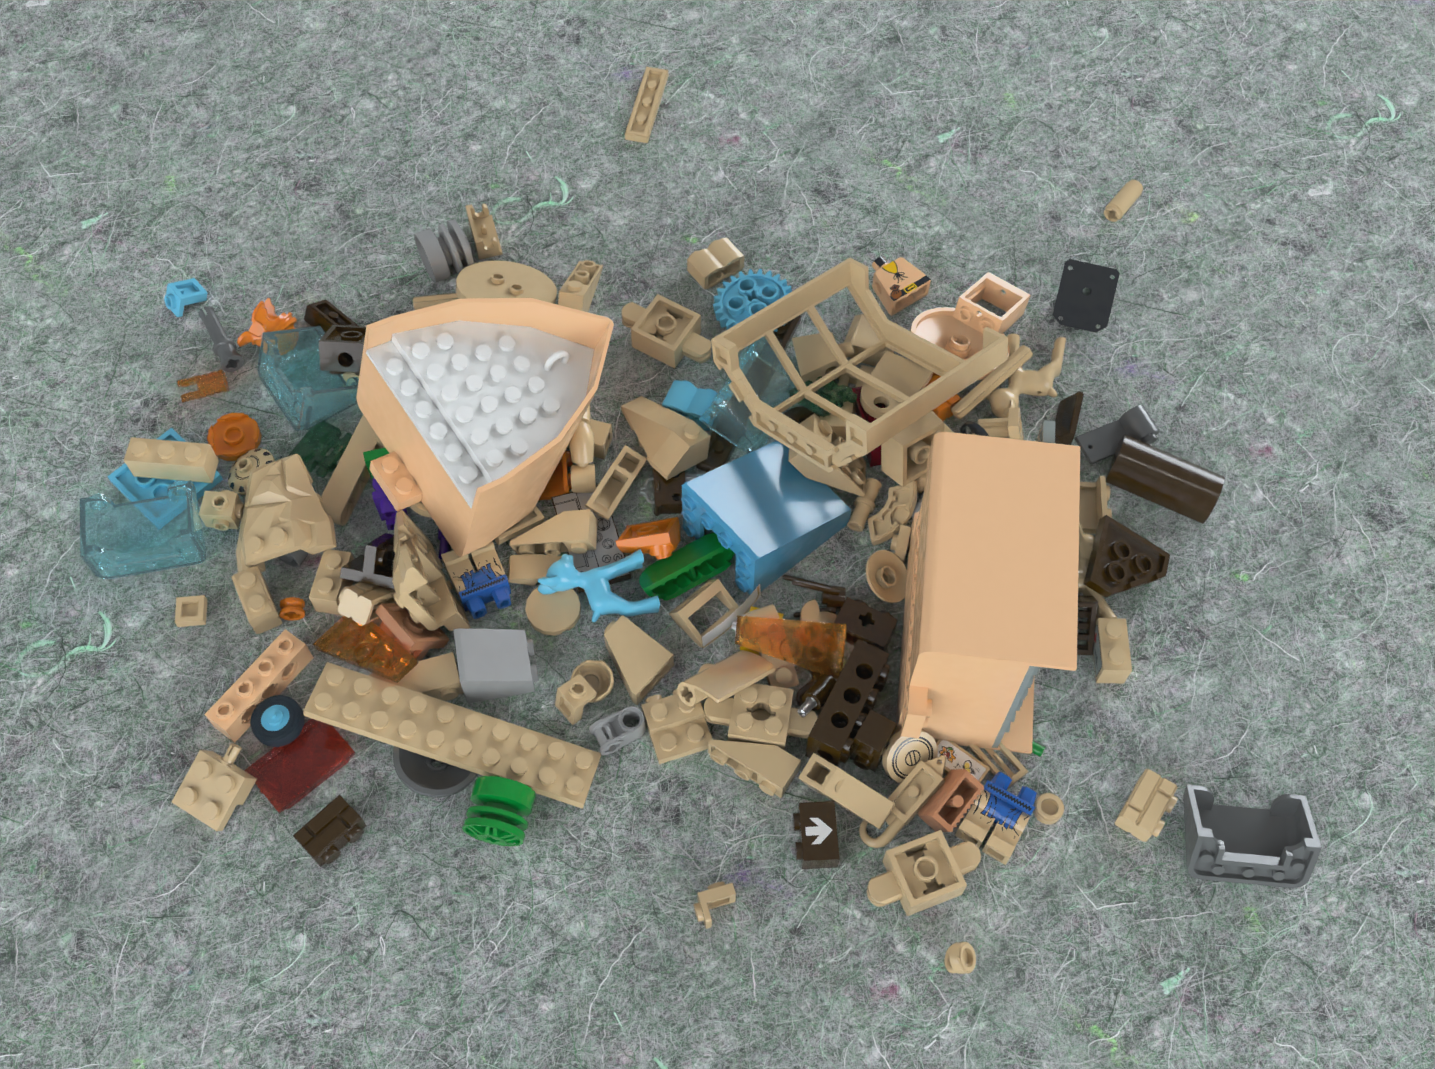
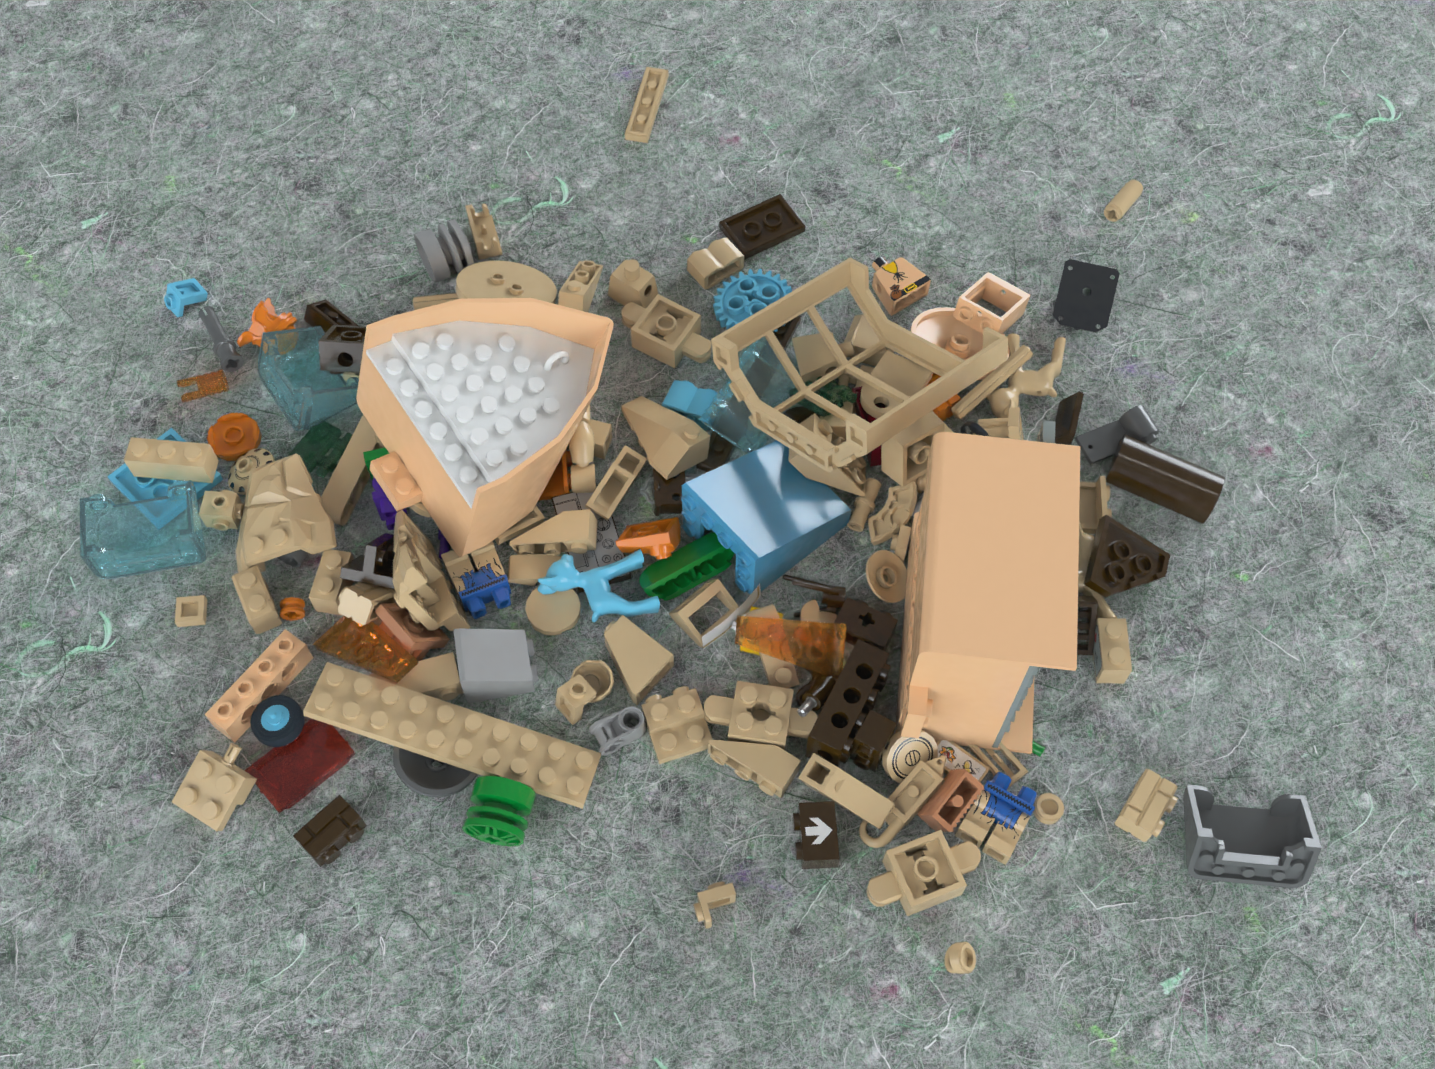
tan panel [677,650,775,706] -> none
none -> tan torso [608,259,658,308]
none -> dark brown tile [719,194,806,260]

